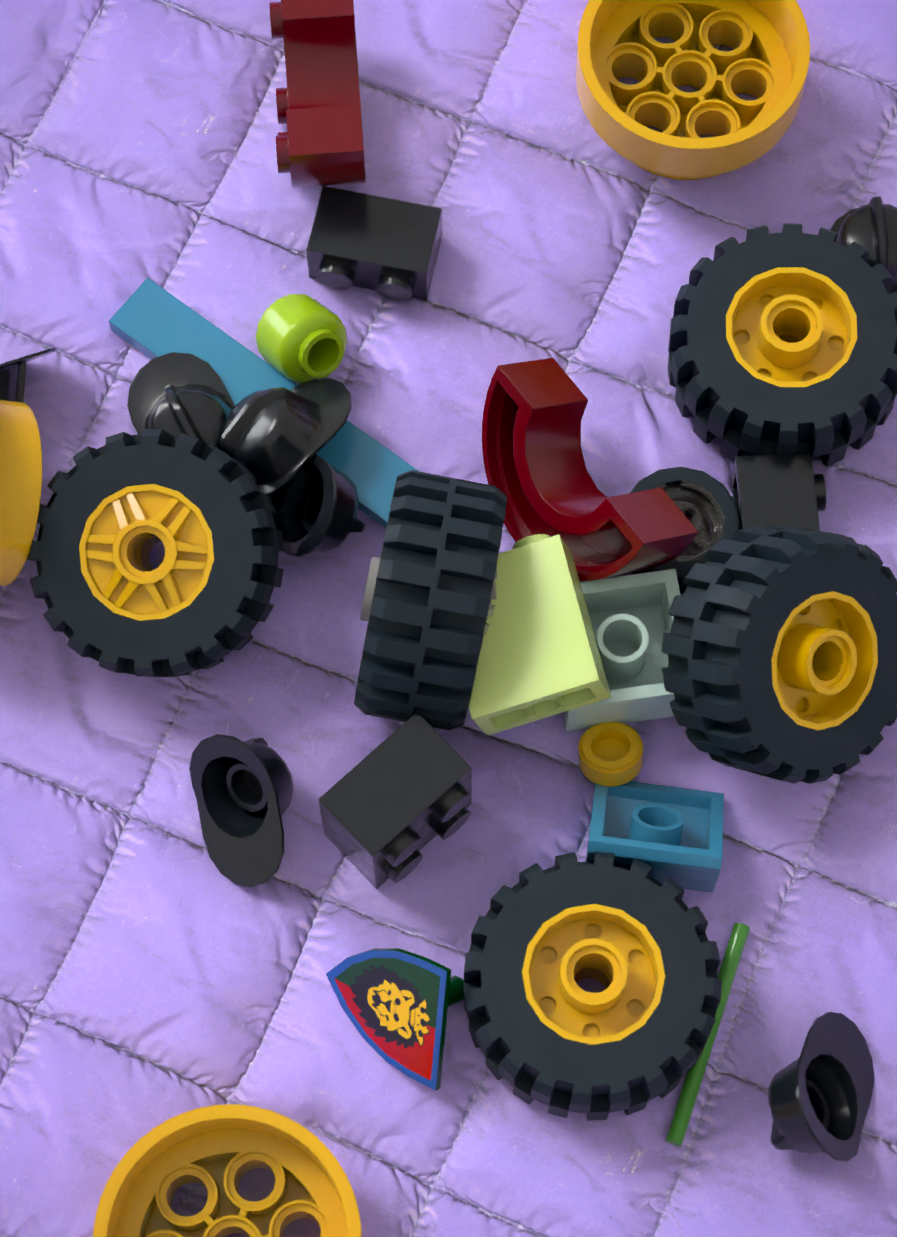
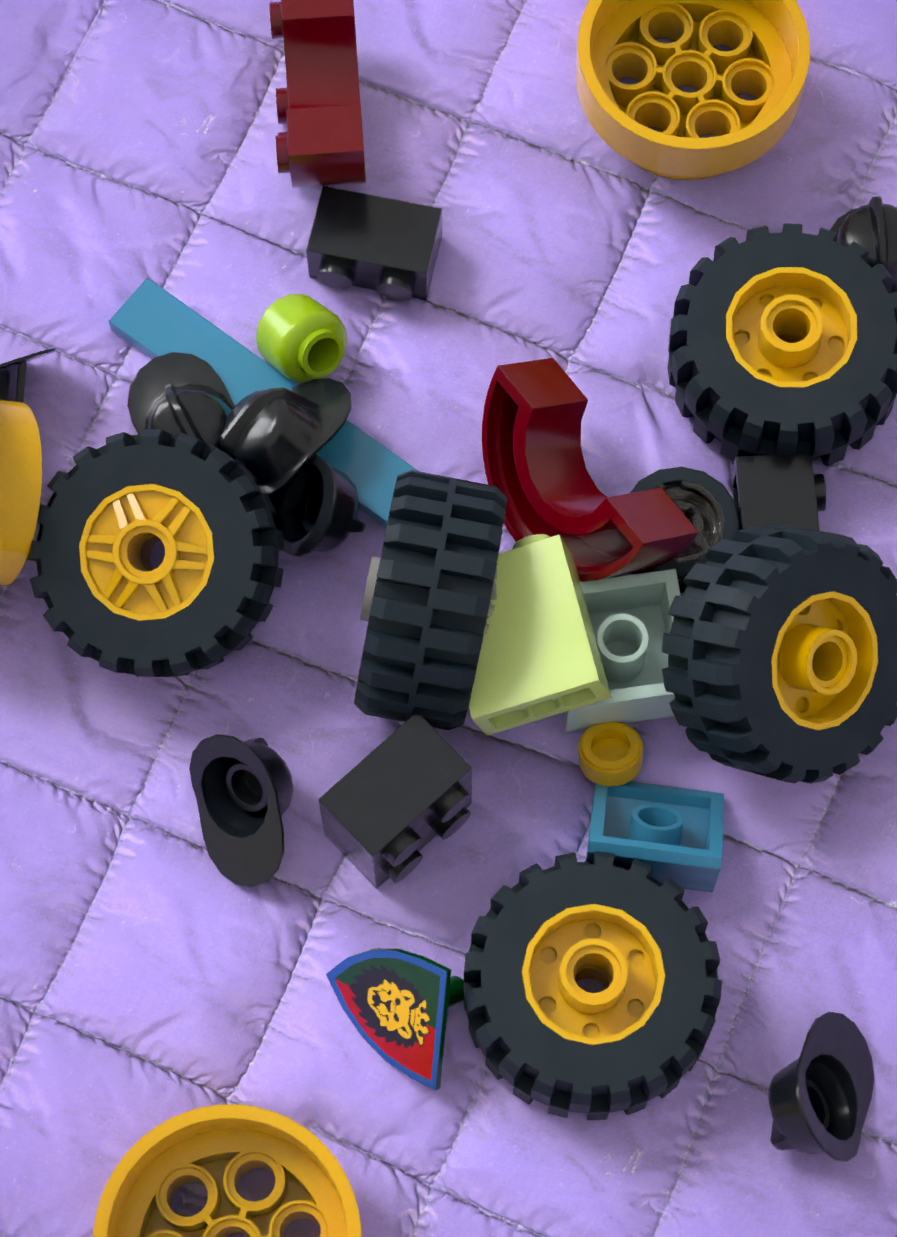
bright green axle [666,923,750,1147] -> none

